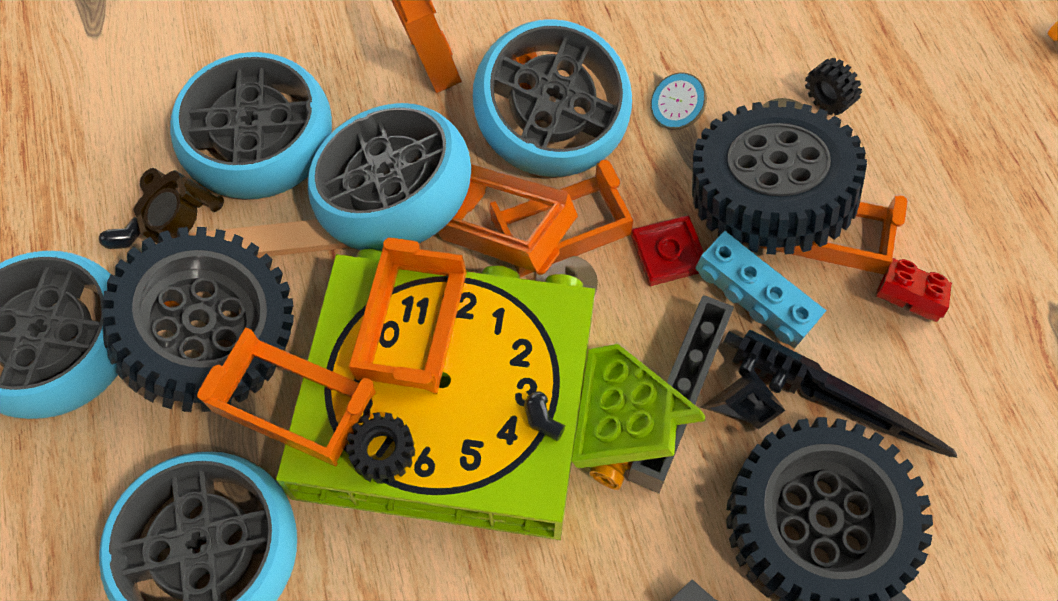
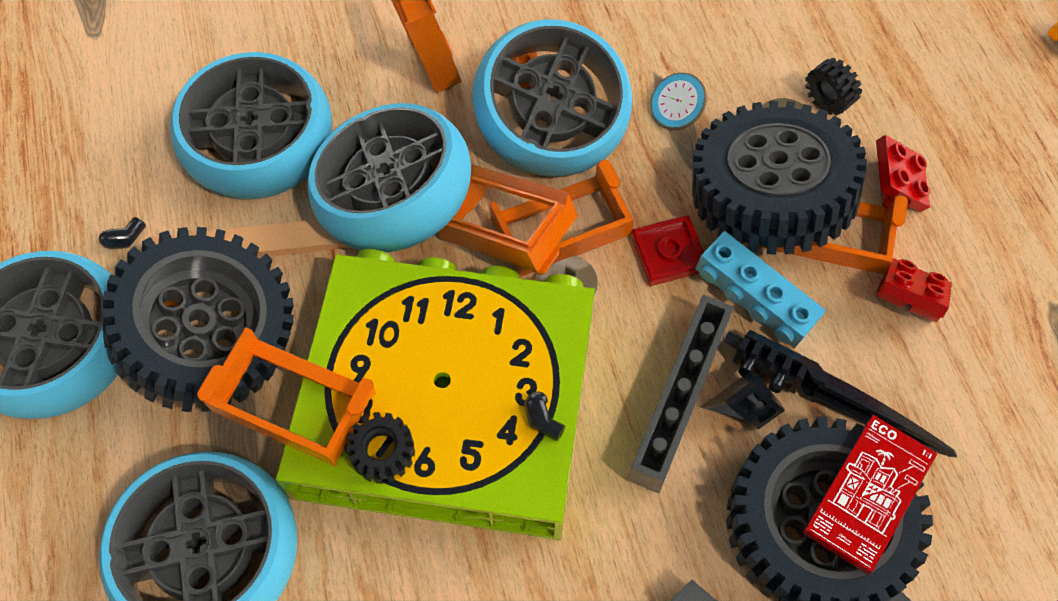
dark brown piece [134,168,224,244] -> none
orange piece [349,238,467,394] -> none
lime wing [571,344,705,468] -> none
light orange wheel [590,461,633,490] -> none
none -> red tile [803,415,938,575]
none -> red plate [876,135,930,212]

